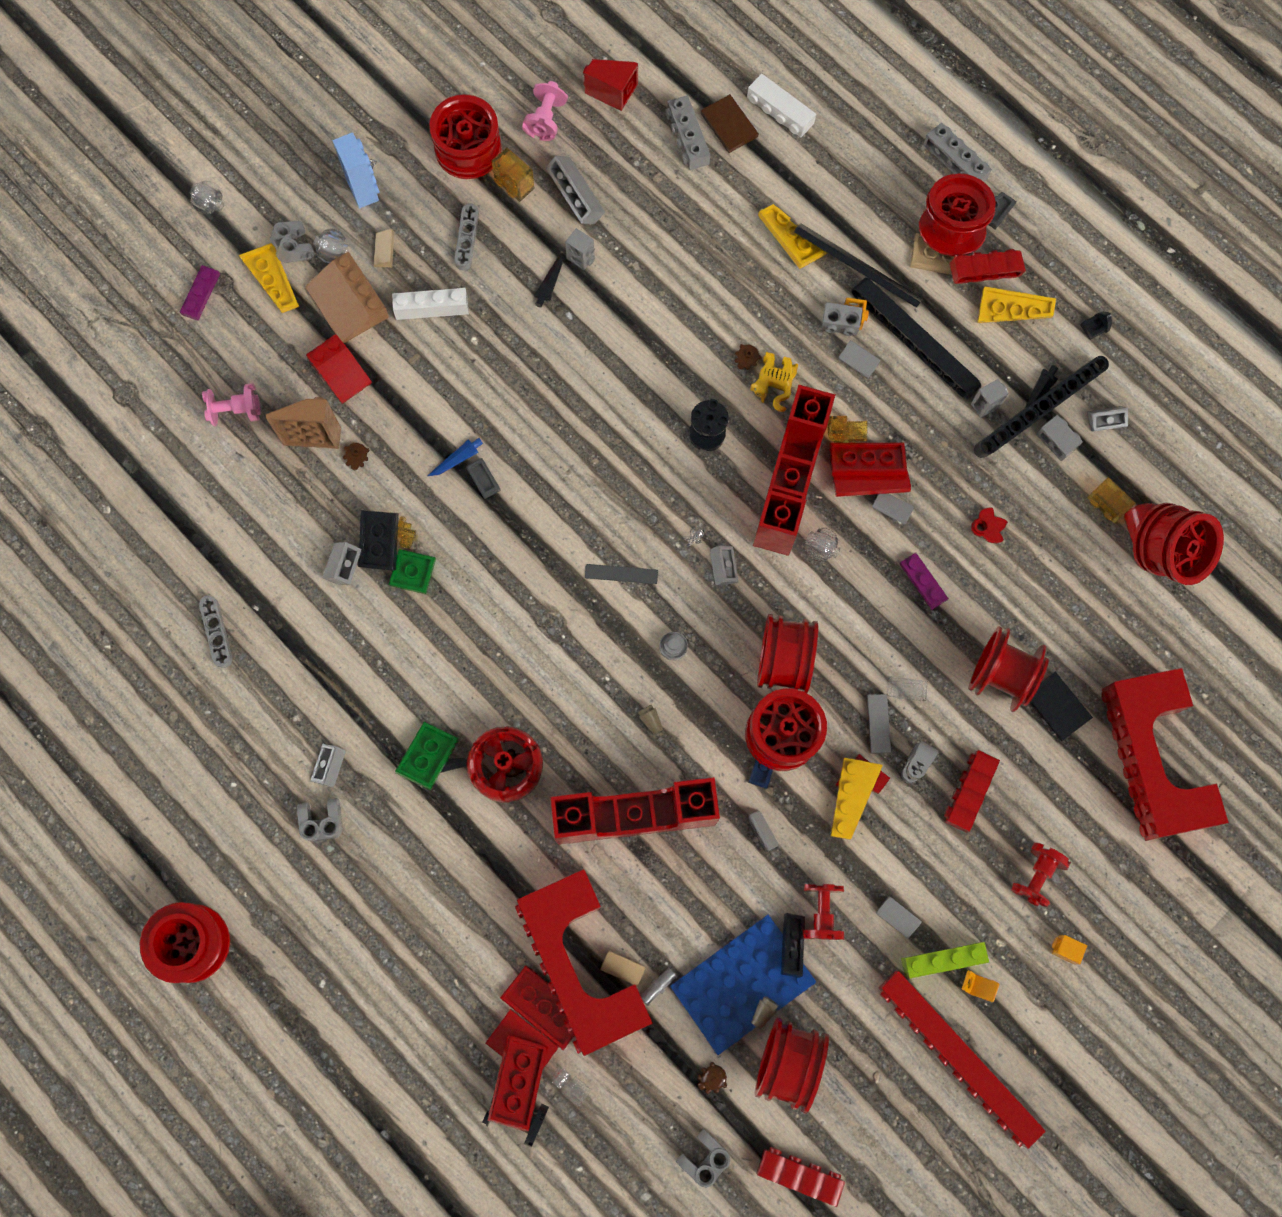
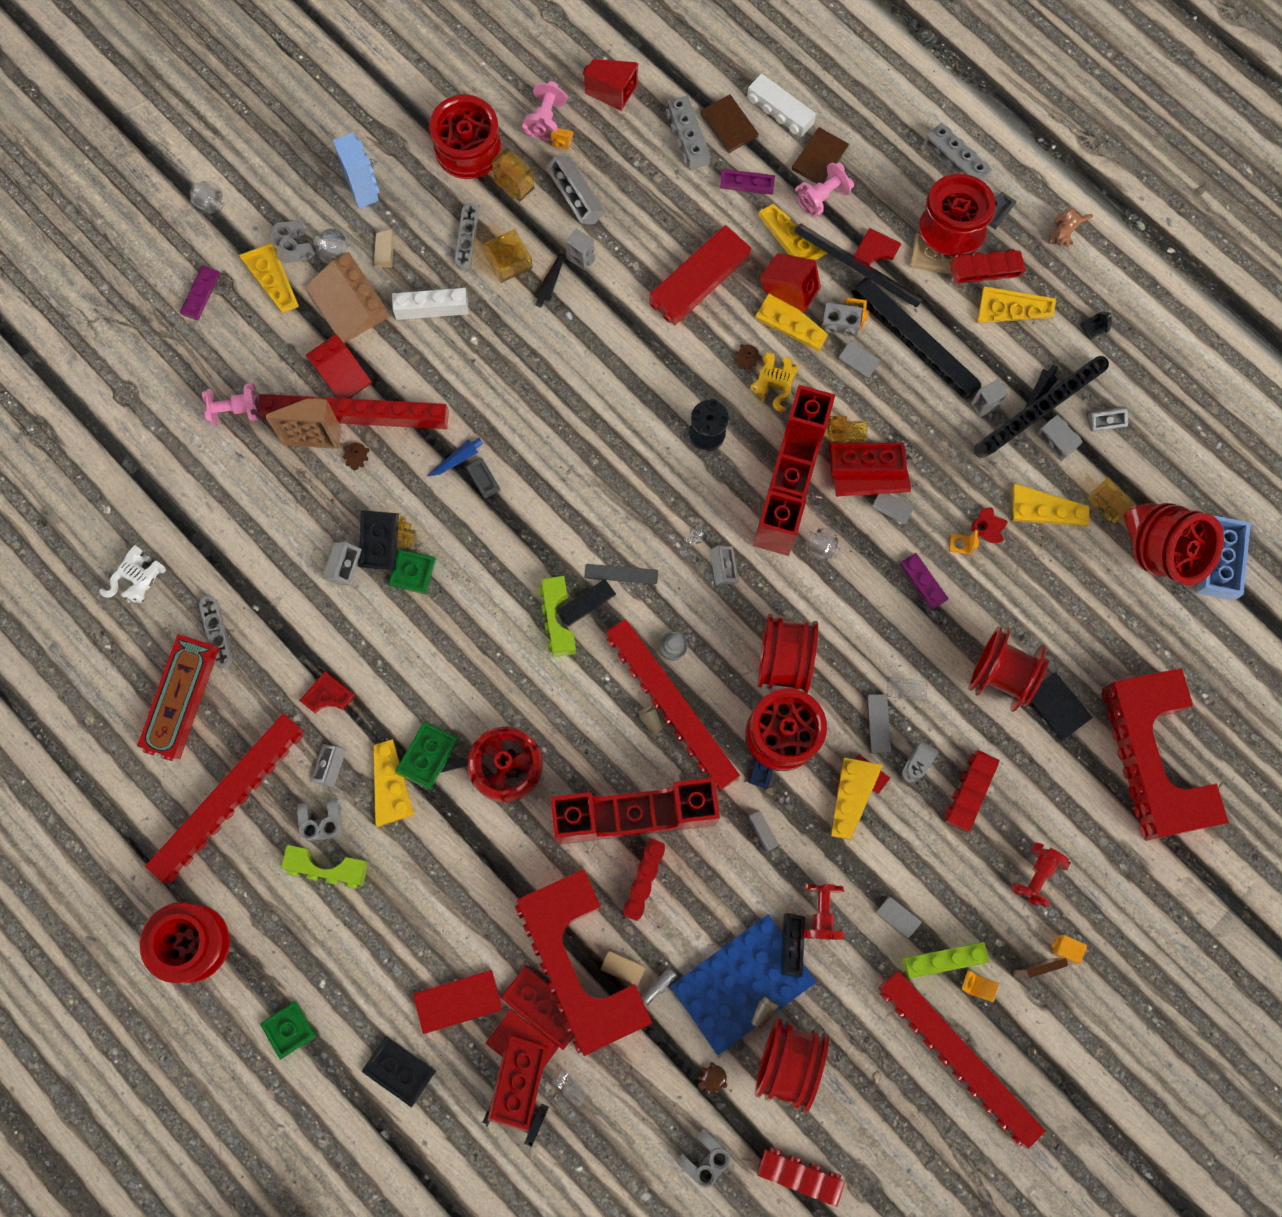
none -> white animal [99,545,166,603]
none -> brick [137,634,220,761]
none -> red brick [145,713,305,884]
none -> red brick [258,394,449,429]
none -> green tile [260,1001,317,1060]
none -> lime arch [281,845,369,889]
none -> red tile [299,671,355,714]
none -> black tile [361,1035,436,1108]
none -> yellow wing [374,739,415,827]
none -> red tile [413,970,503,1034]
none -> clear yellow brick [483,229,533,283]
none -> lime arch [539,576,577,657]
none -> light orange bracket [551,128,573,150]
none -> black tile [558,579,616,627]
none -> red brick [606,619,740,792]
none -> red brick [623,839,665,921]
none -> red brick [649,224,751,326]
none -> magenta plate [720,169,775,195]
none -> yellow wing [755,294,828,352]
none -> red slope [760,253,821,312]
none -> reddish brown tile [791,127,849,184]
none -> bright pink piece [795,162,854,218]
none -> red tile [854,228,902,265]
none -> light orange bracket [949,530,979,555]
none -> reddish brown tile [1011,958,1068,978]
none -> yellow wing [1012,484,1090,526]
none -> nougat animal [1048,208,1093,247]
none -> light blue brick [1196,516,1251,600]

